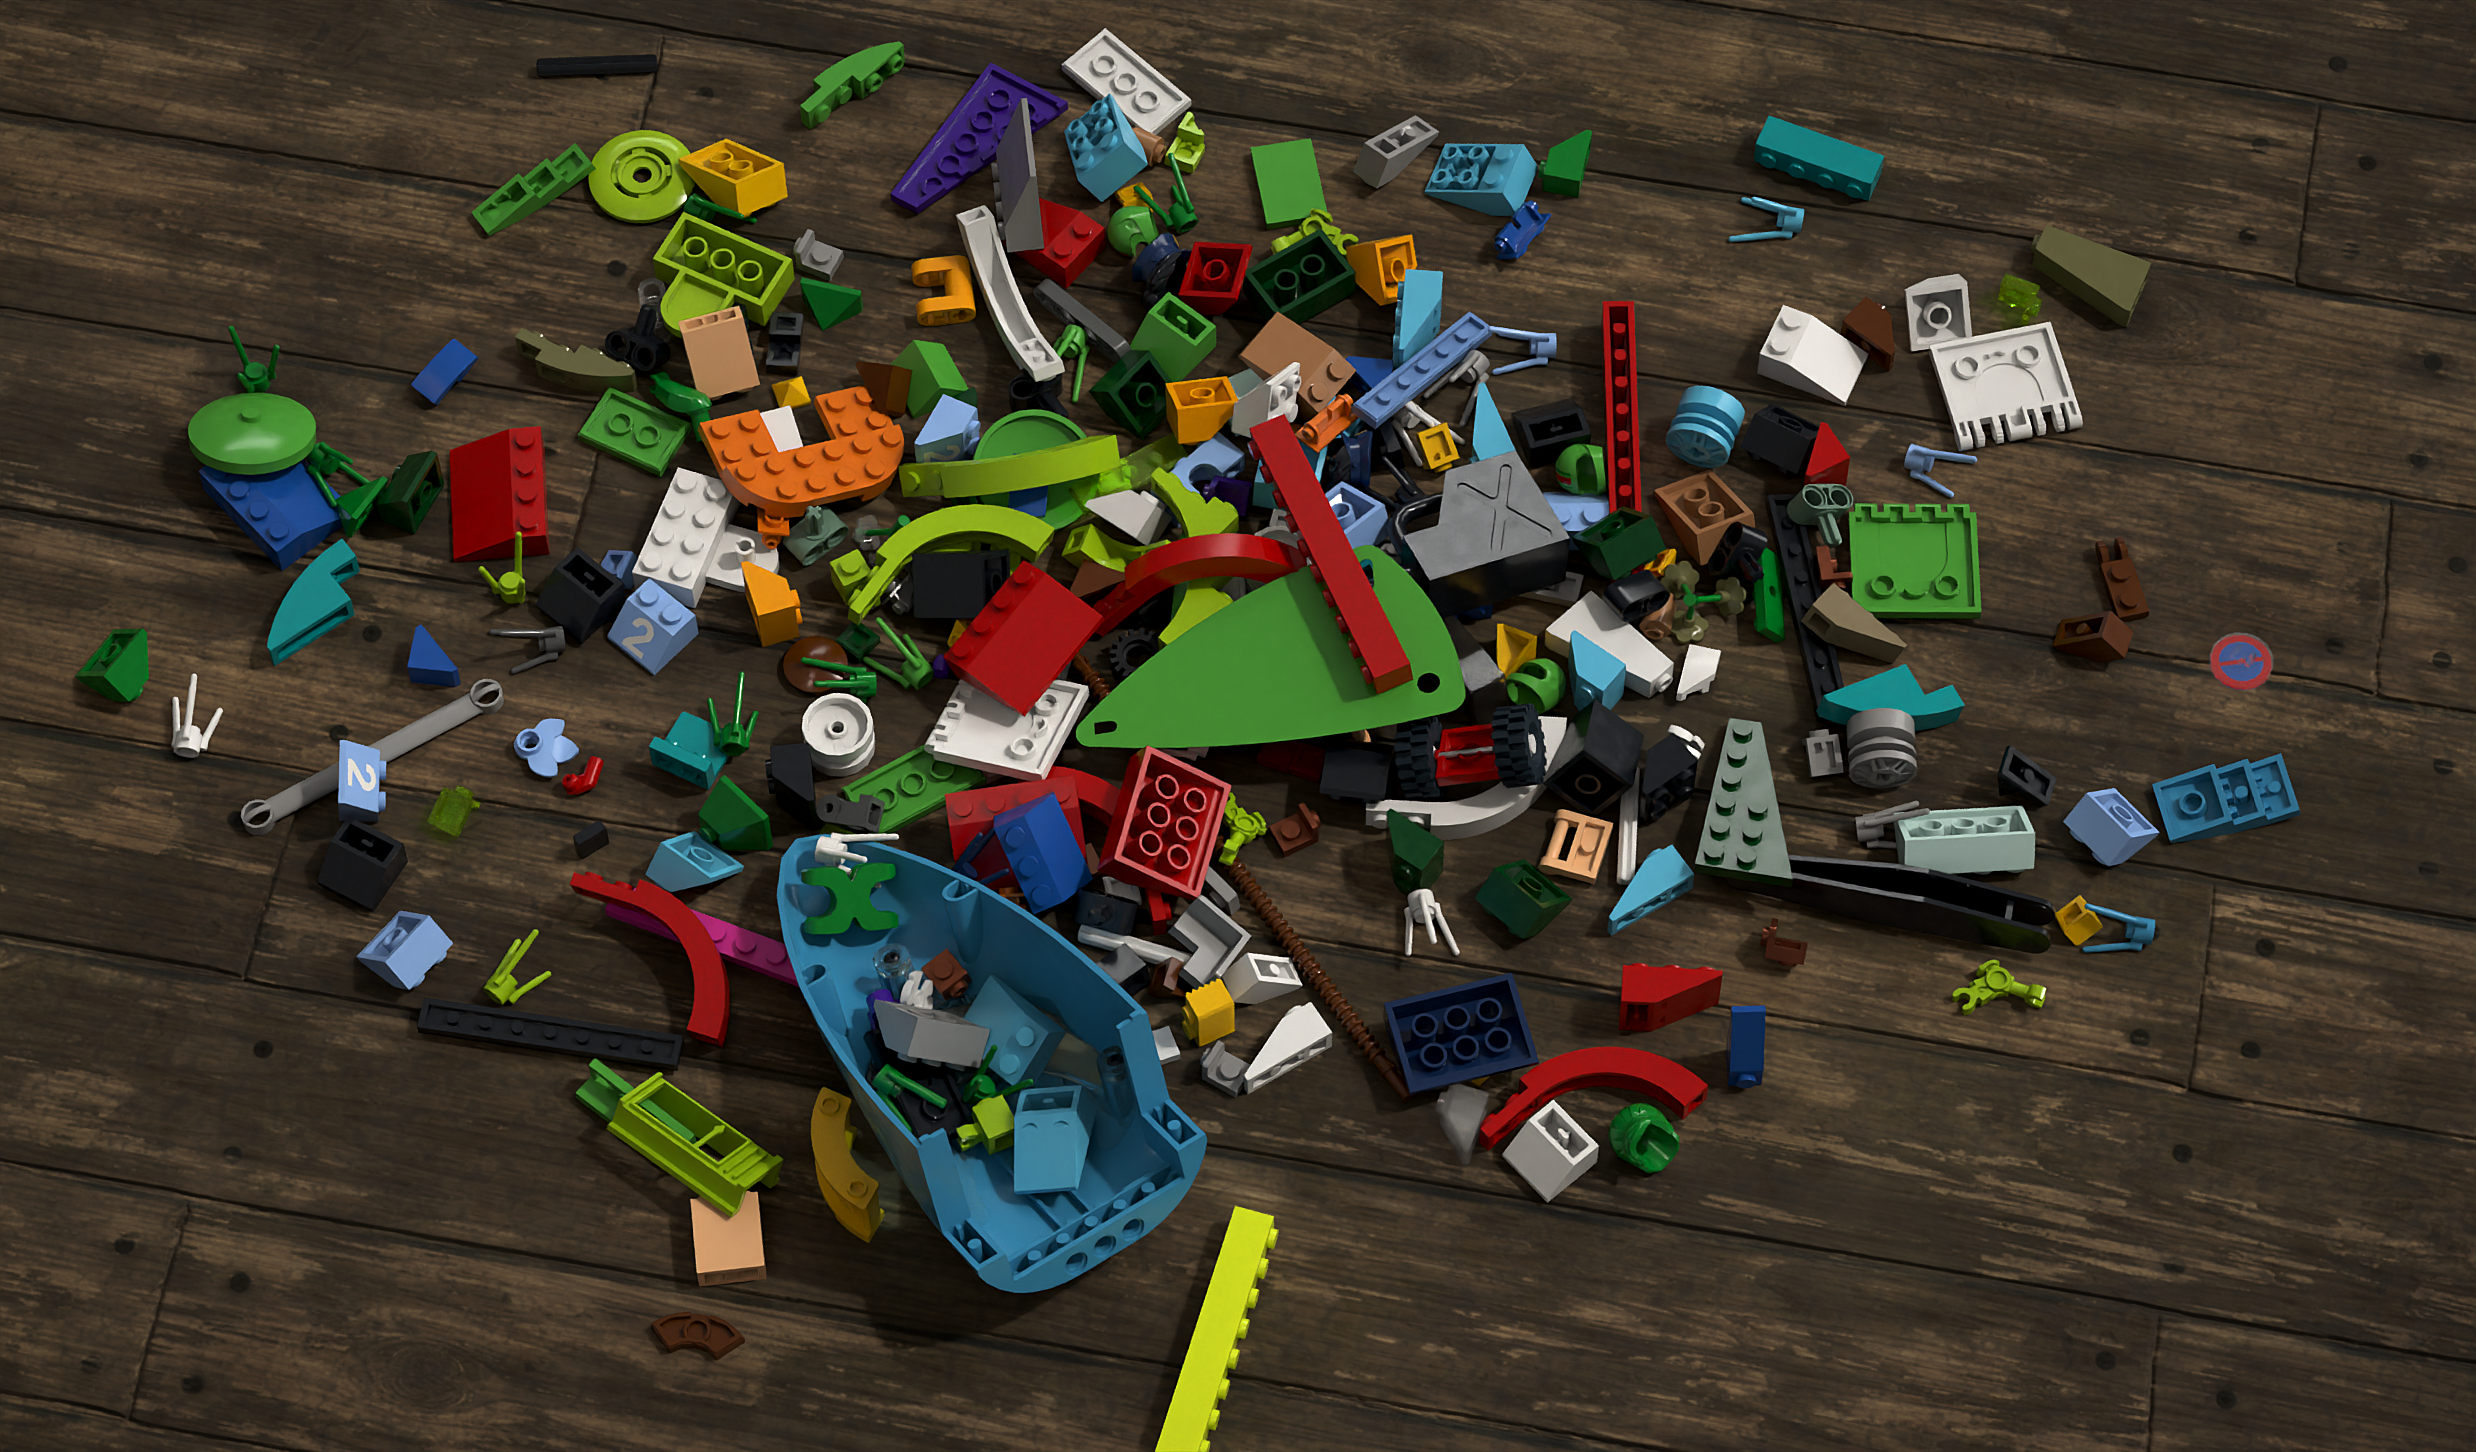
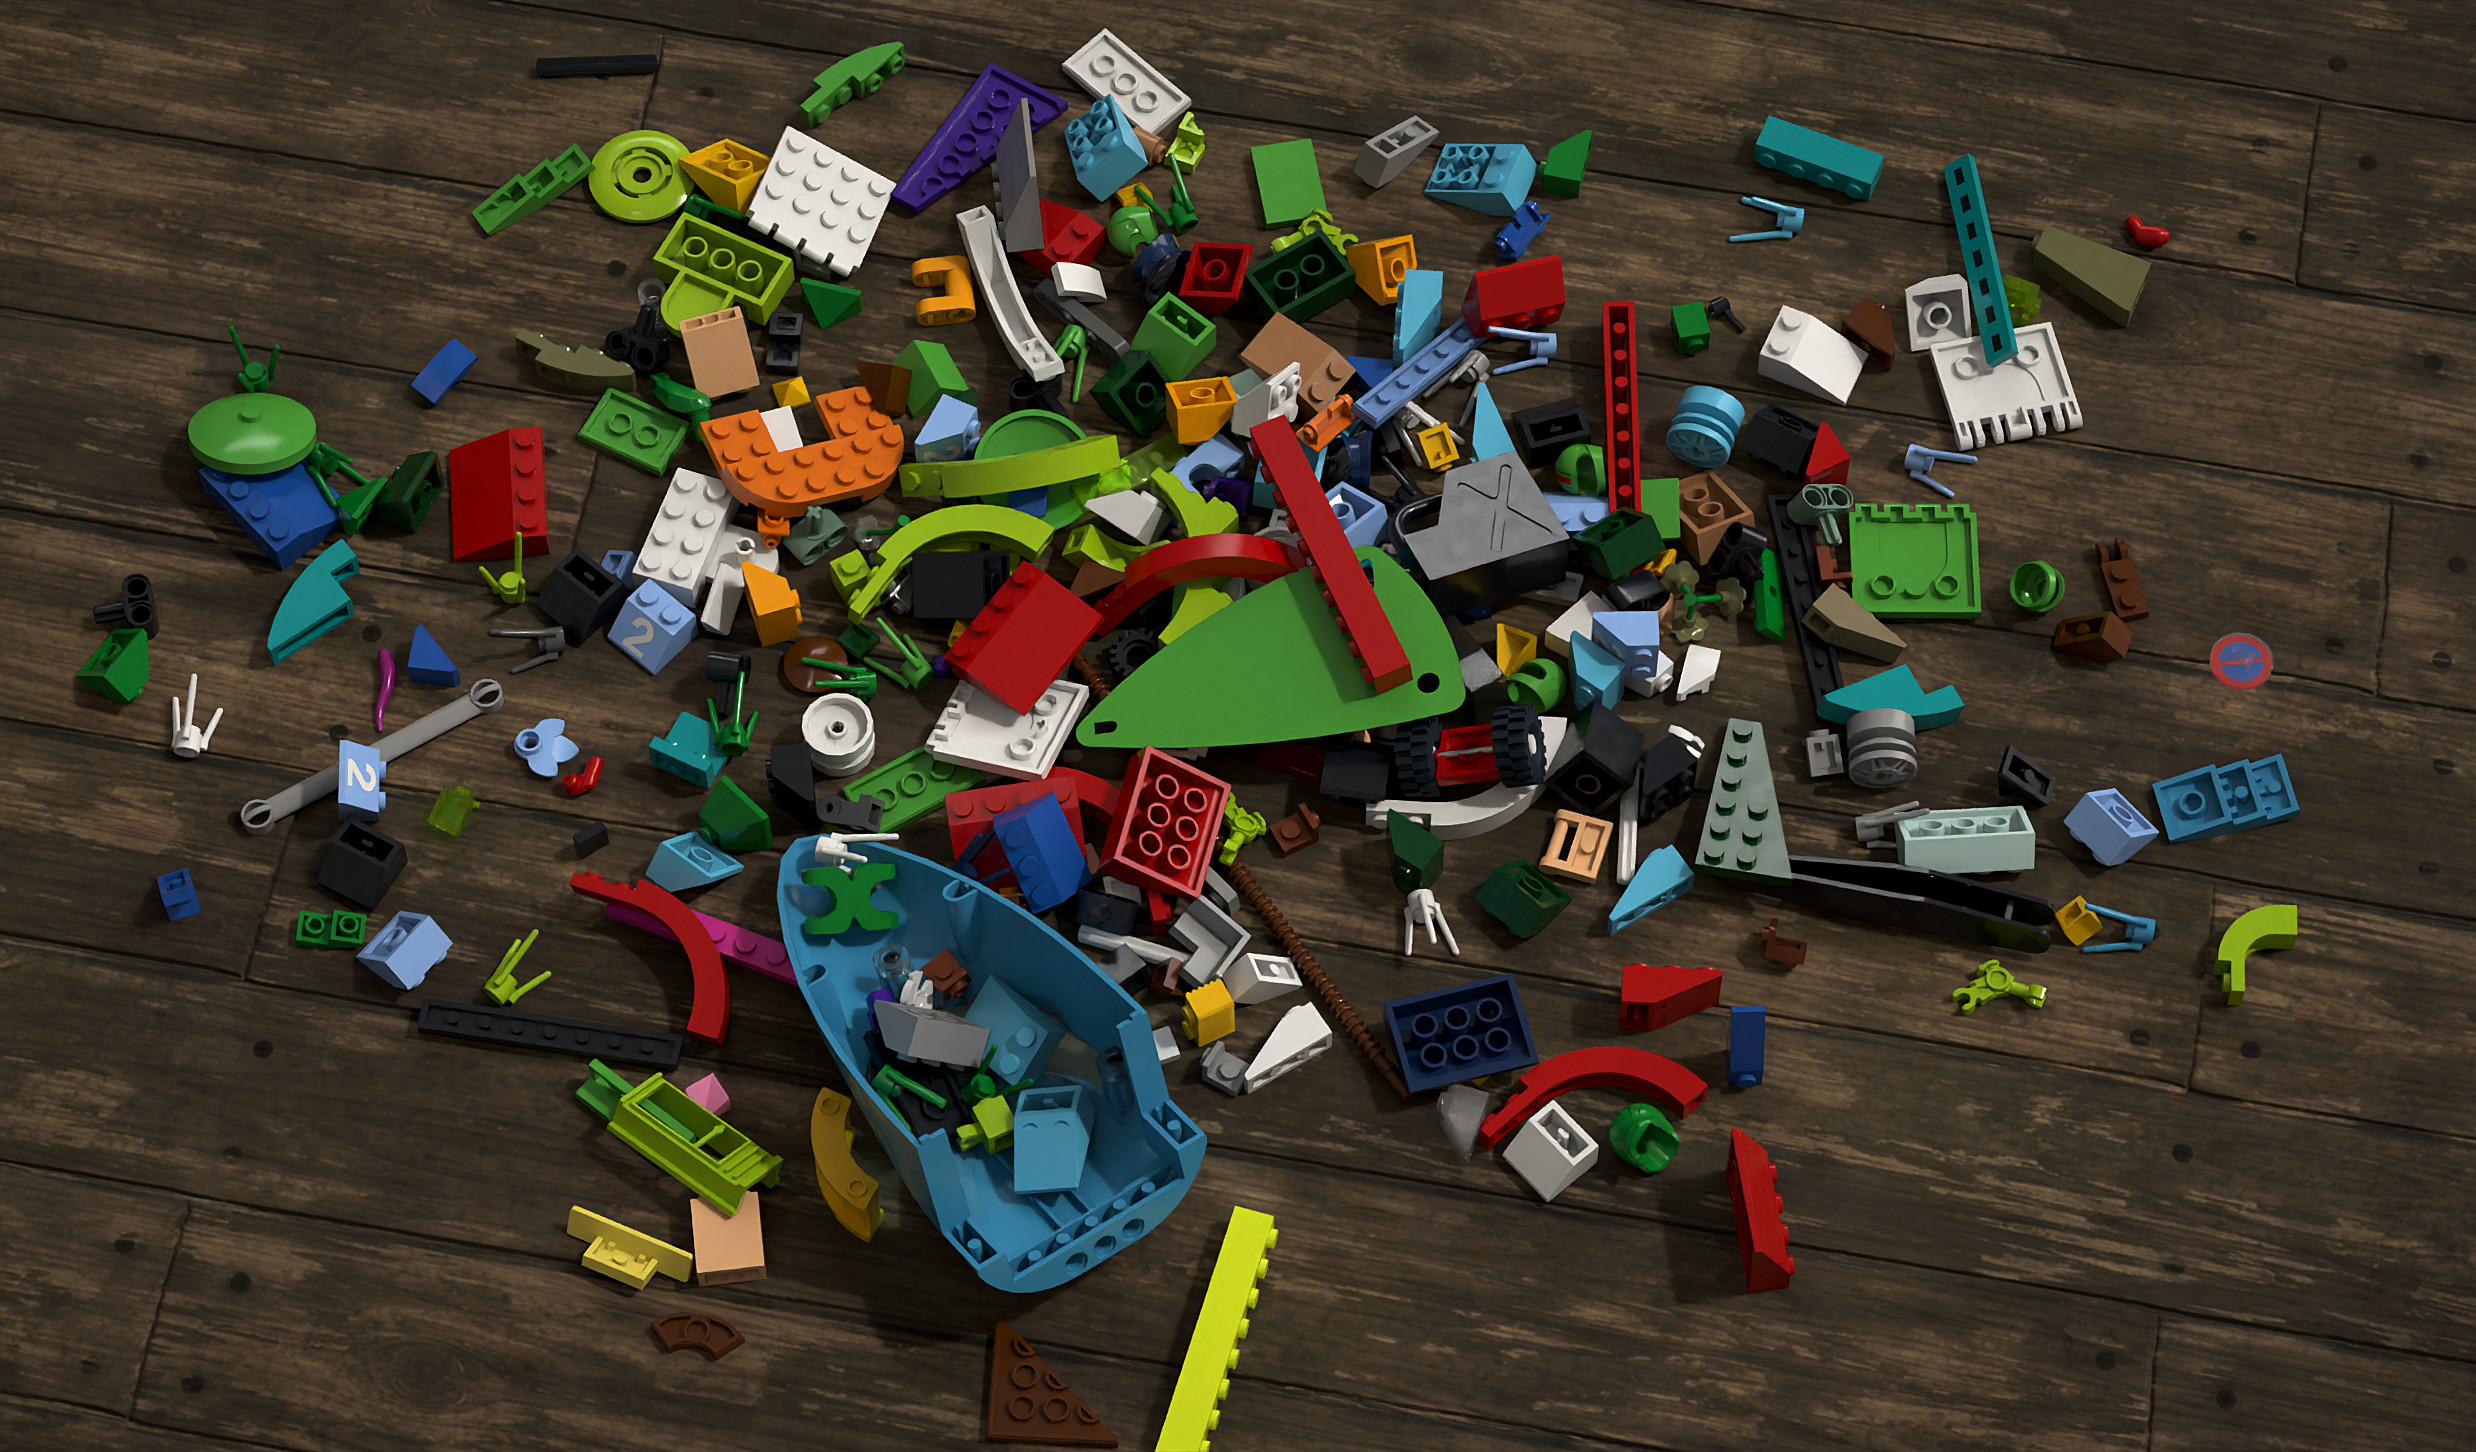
none -> black beam [93,573,160,641]
none -> blue slope [156,868,201,921]
none -> green slope [295,910,367,948]
none -> magenta animal [375,649,396,733]
none -> light yellow bracket [567,1205,694,1290]
none -> bright pink slope [684,1073,731,1117]
none -> white slope [700,563,744,636]
none -> black beam [706,651,751,716]
none -> white hinge [745,126,896,278]
none -> reddish brown tile [986,1315,1118,1448]
none -> white slope [1051,262,1107,302]
none -> red slope [1461,254,1566,339]
none -> light blue slope [1590,611,1660,679]
none -> bright green panel [1641,478,1681,541]
none -> green brick [1670,302,1710,354]
none -> black hand [1708,296,1747,334]
none -> red slope [1725,1128,1795,1293]
none -> teal tile [1943,153,2019,368]
none -> bright green helmet [2009,560,2065,612]
none -> red arm [2124,215,2170,247]
none -> lime arch [2214,905,2297,1006]

